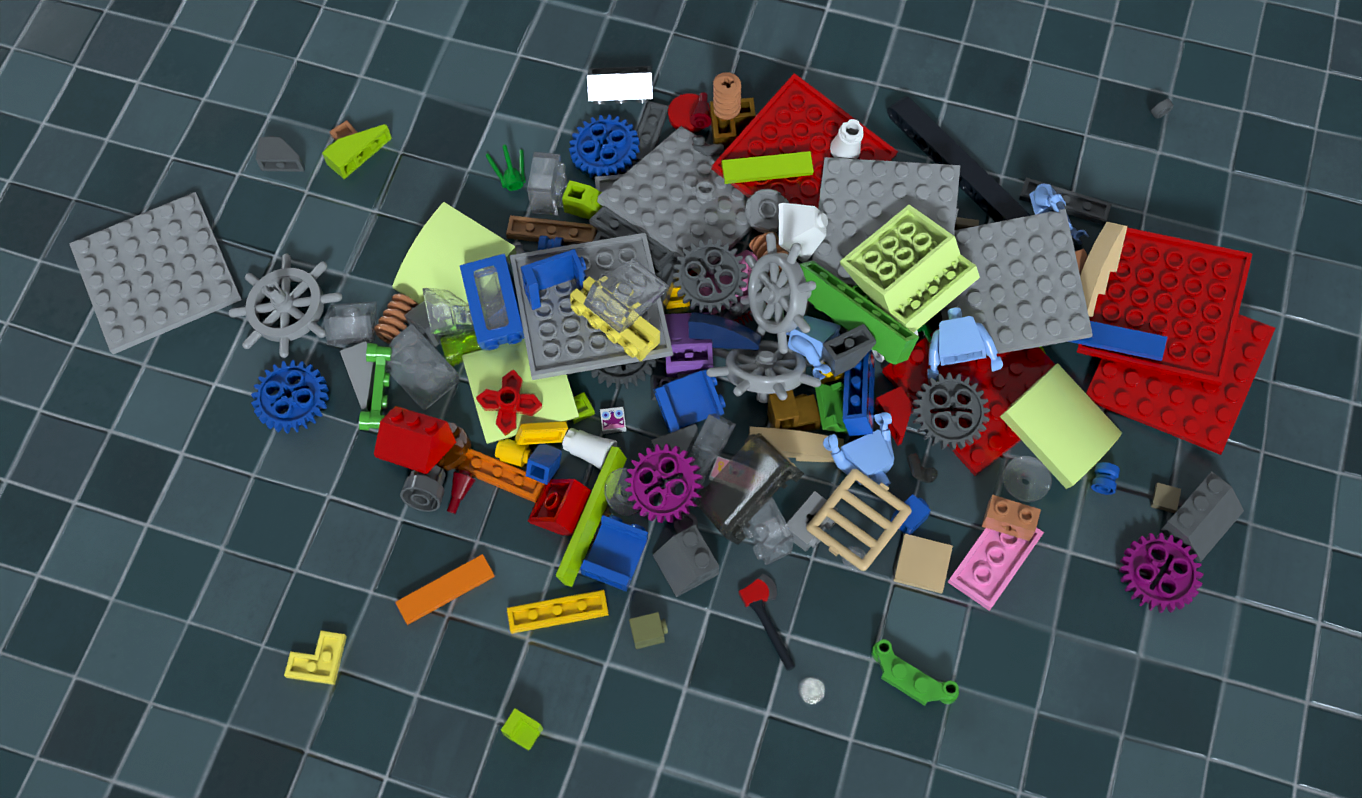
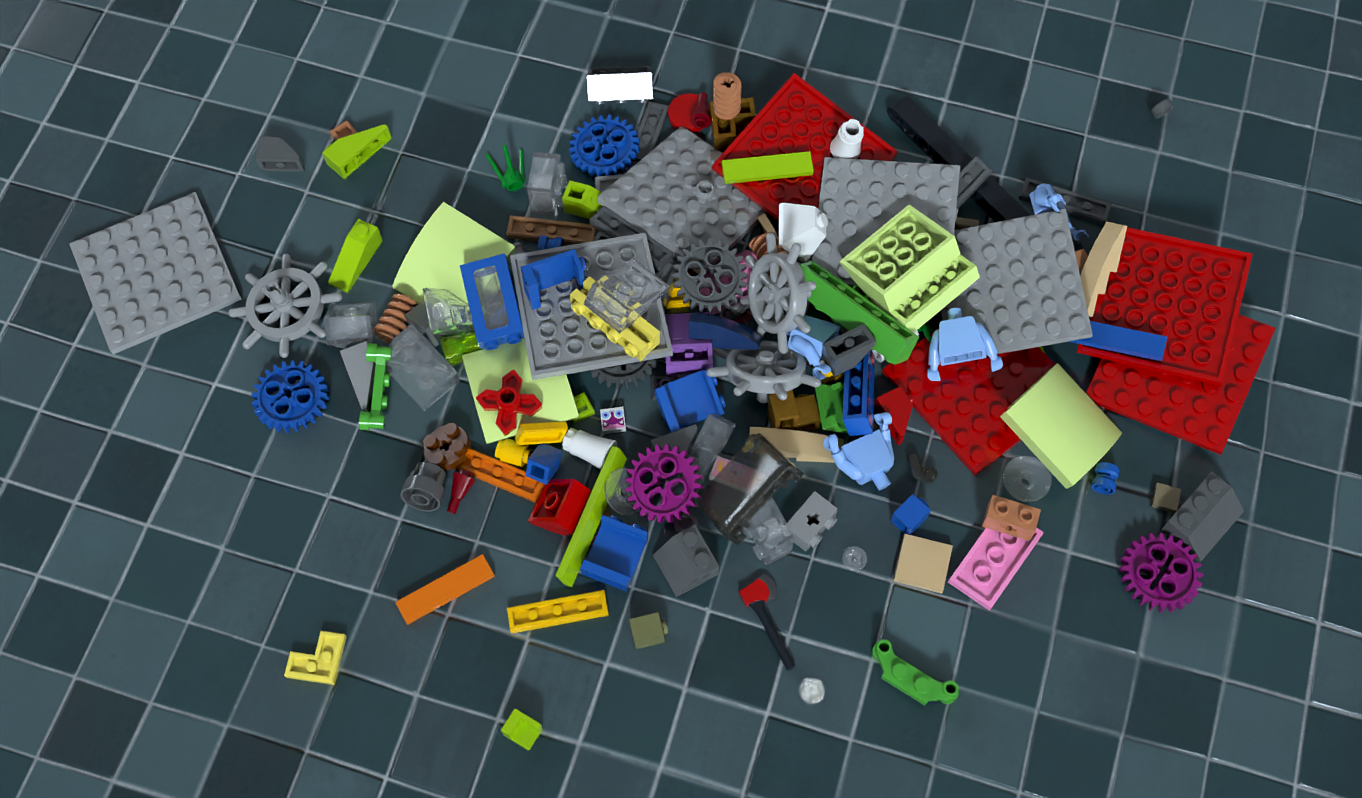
red slope [374,406,456,474] -> none
dark grey arm [692,135,724,156] -> none
light grey tile [745,189,789,233] -> none
tan bar [806,469,912,571] -> none
dark grey gear [911,373,990,451] -> none
none -> lime slope [328,219,383,293]
none -> dark grey tile [957,156,993,209]

